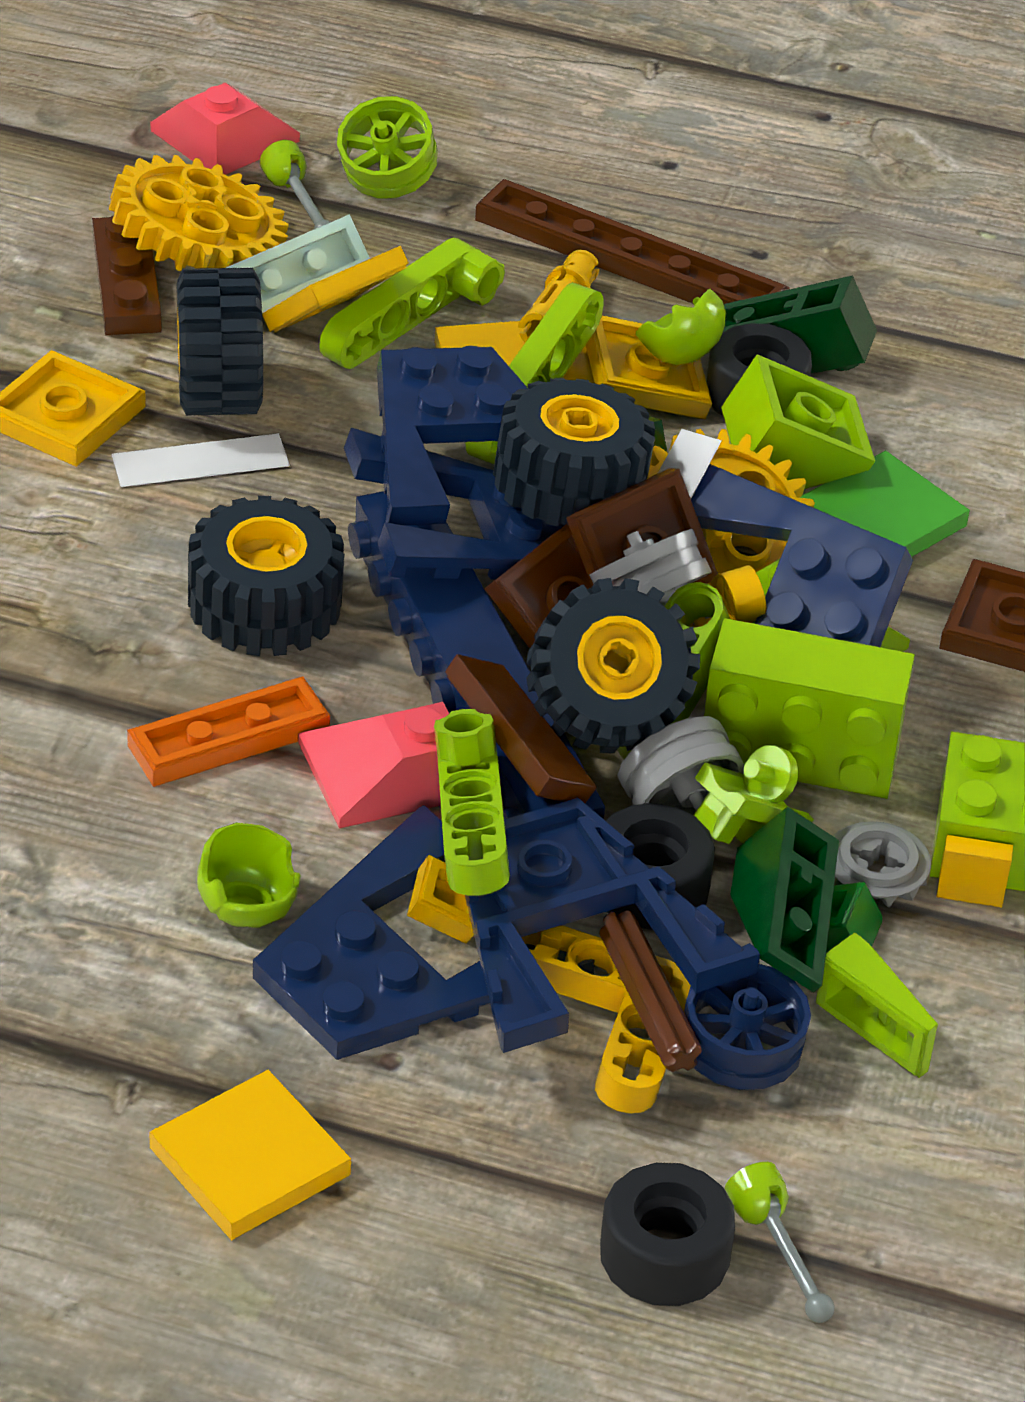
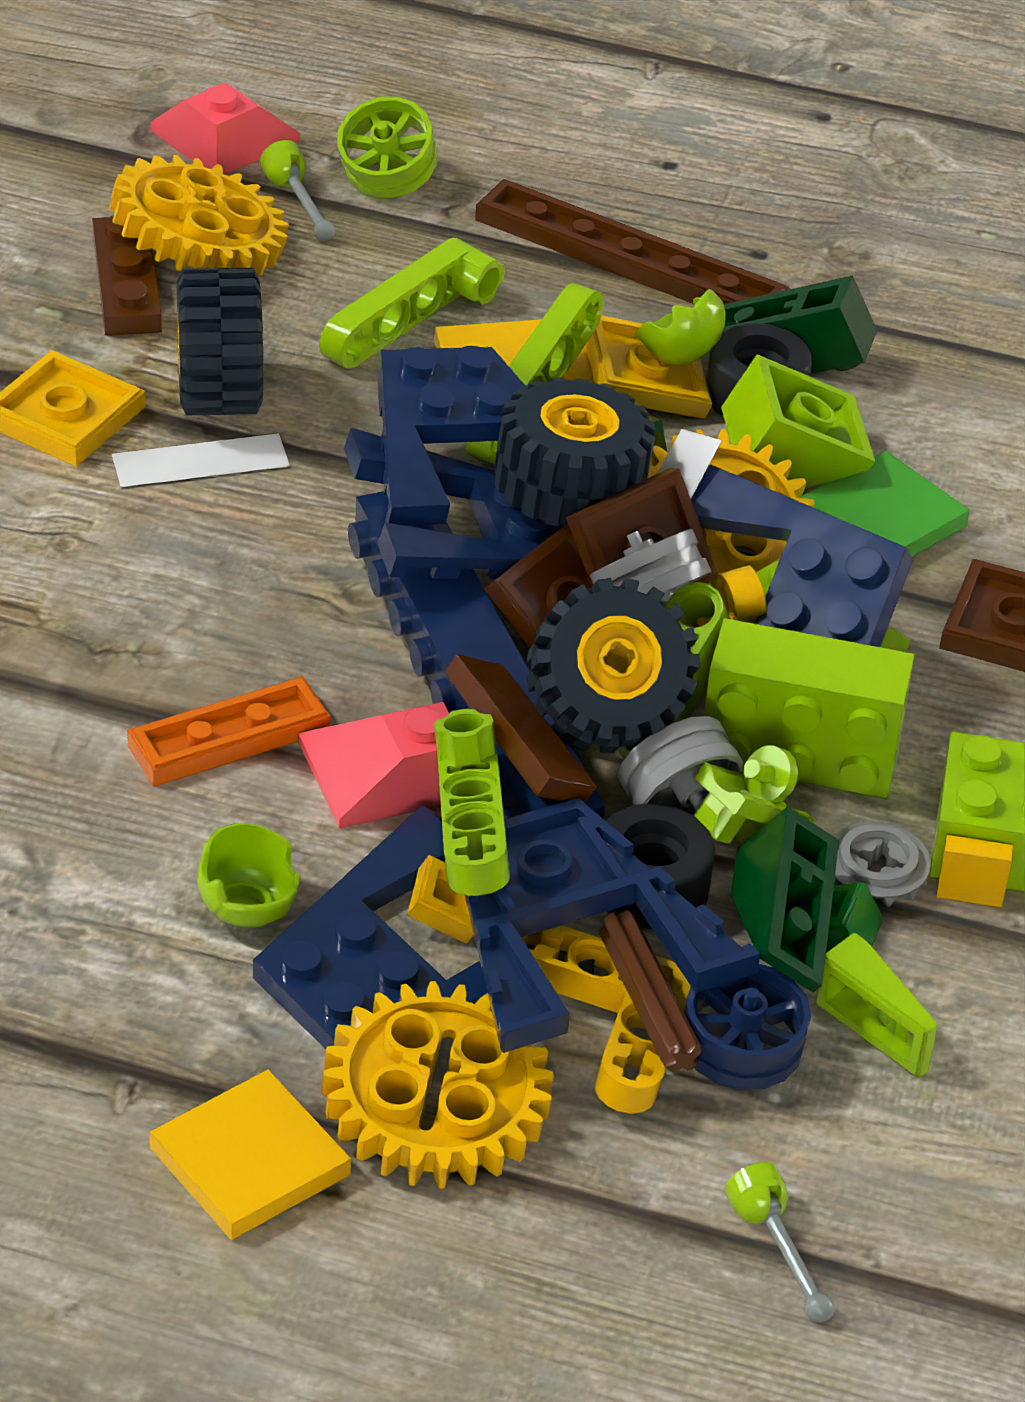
black wheel [188,496,345,656] -> none
light aqua plate [226,214,370,314] -> none
yellow tile [262,245,409,333] -> none
yellow pin [518,250,599,343] -> none
black tyre [600,1162,735,1306] -> none
none -> yellow gear [321,981,554,1189]

